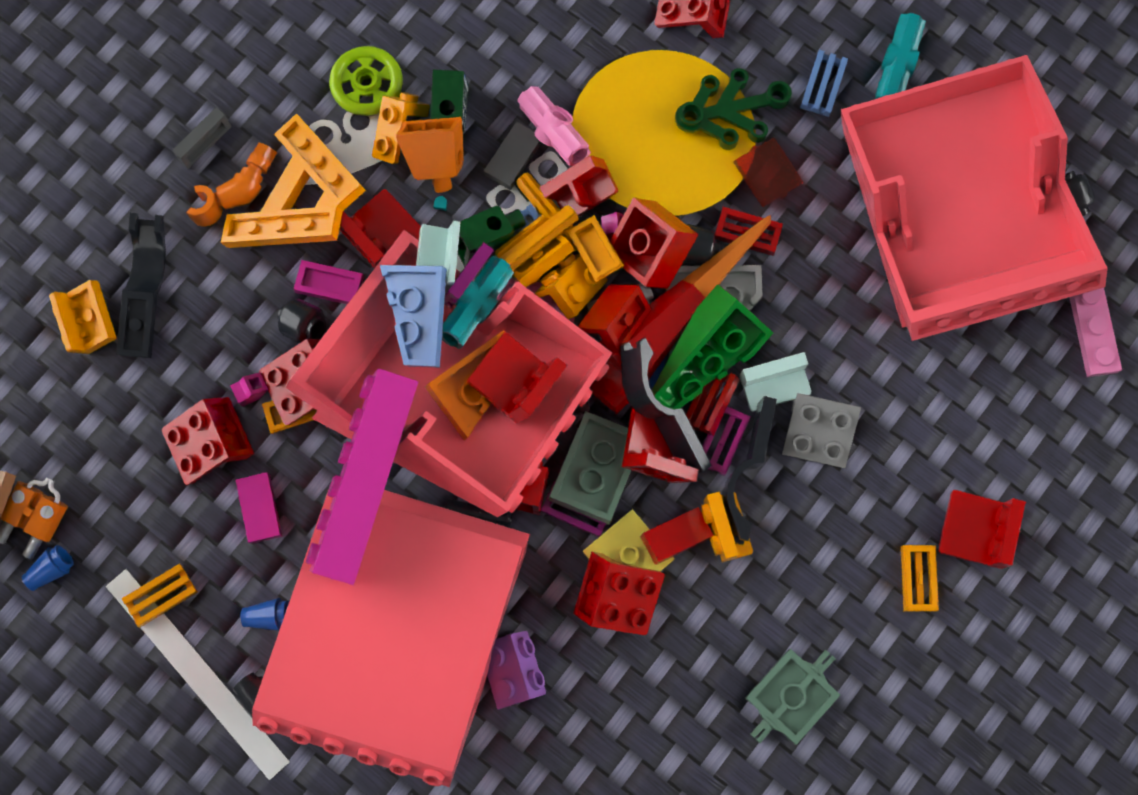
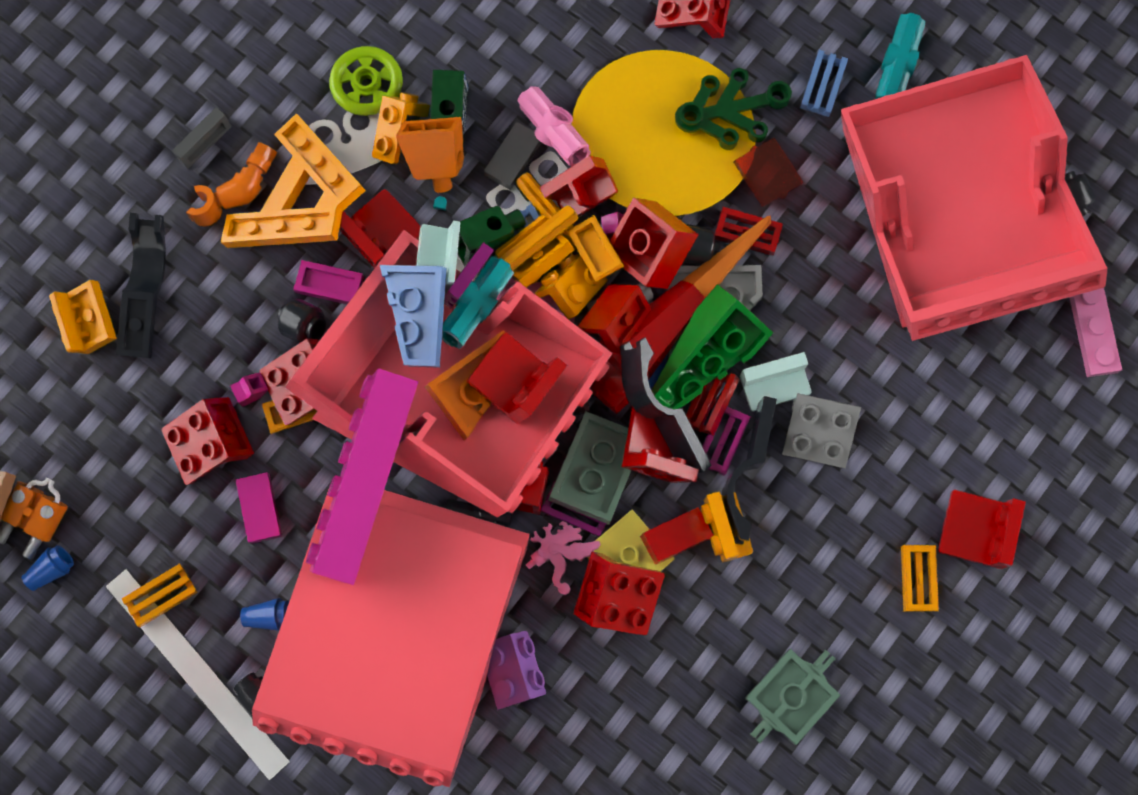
none -> bright pink piece [525,521,601,595]

